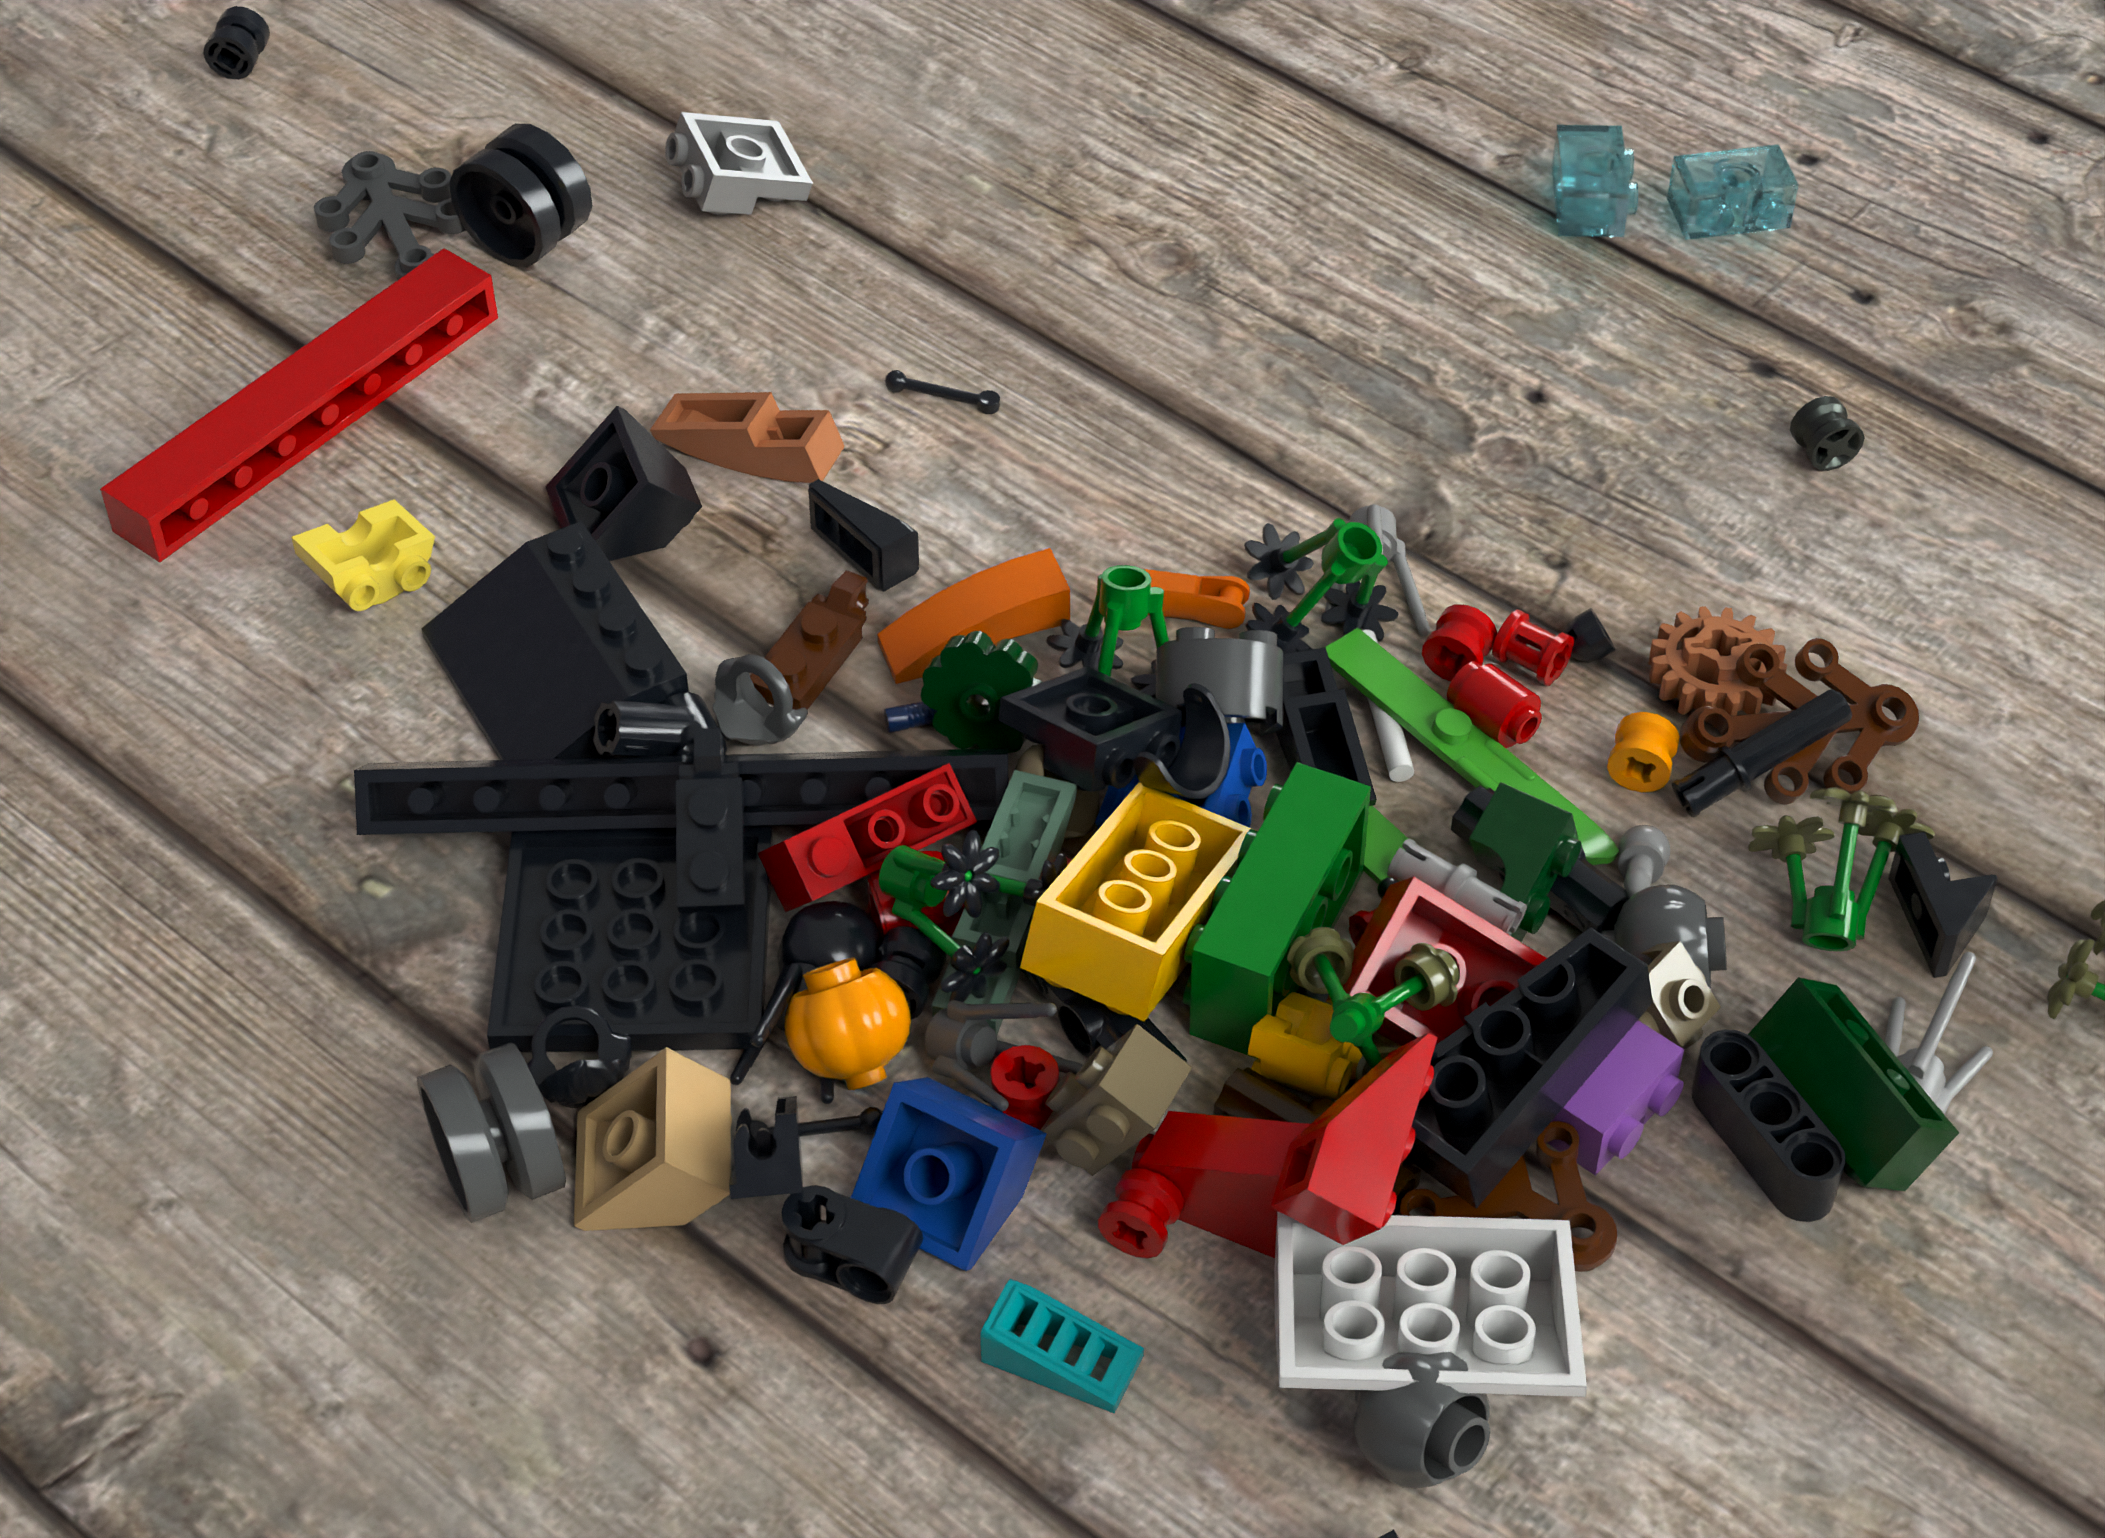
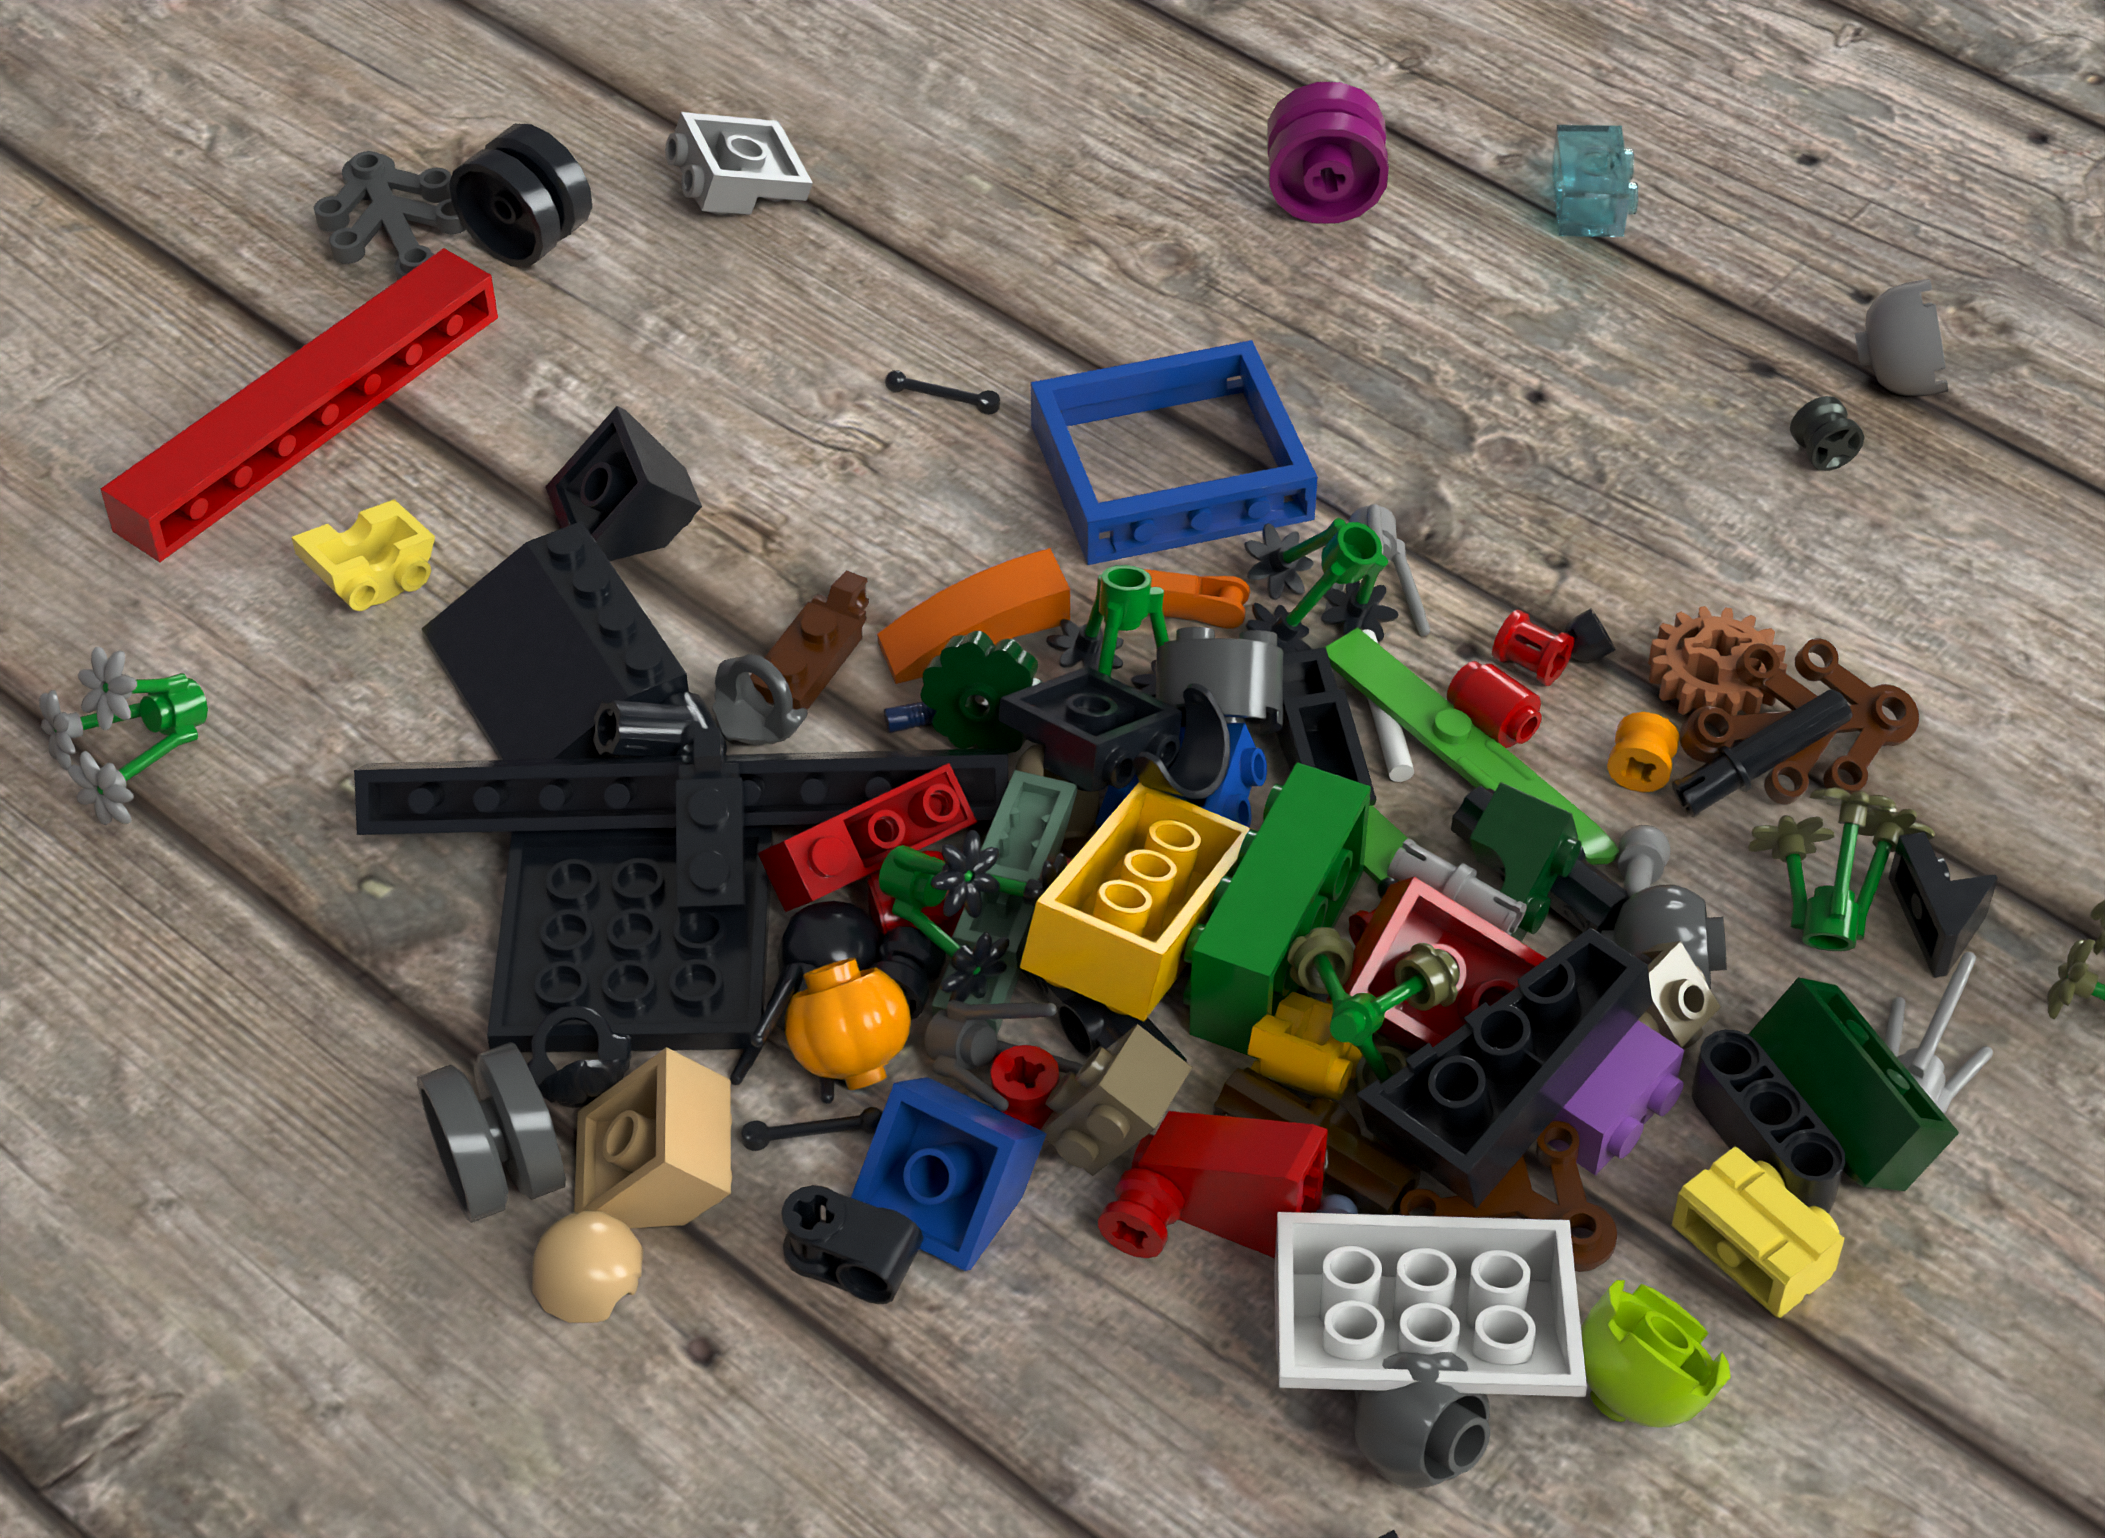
black wheel [203,6,270,80] -> none
nougat slope [650,392,845,483] -> none
black hinge [729,1096,803,1199] -> none
black slope [808,479,919,592] -> none
teal slope [980,1279,1144,1414] -> none
slope [1270,1033,1438,1245] -> none
red wheel [1422,604,1497,681] -> none
clear light blue brick [1667,144,1799,240] -> none
none -> plant [39,647,208,825]
none -> tan hair [532,1210,643,1323]
none -> blue window [1030,340,1318,565]
none -> magenta wheel [1267,82,1389,224]
none -> lime cylinder [1581,1280,1731,1428]
none -> light yellow brick [1672,1147,1845,1319]
none -> light grey cylinder [1855,278,1948,397]

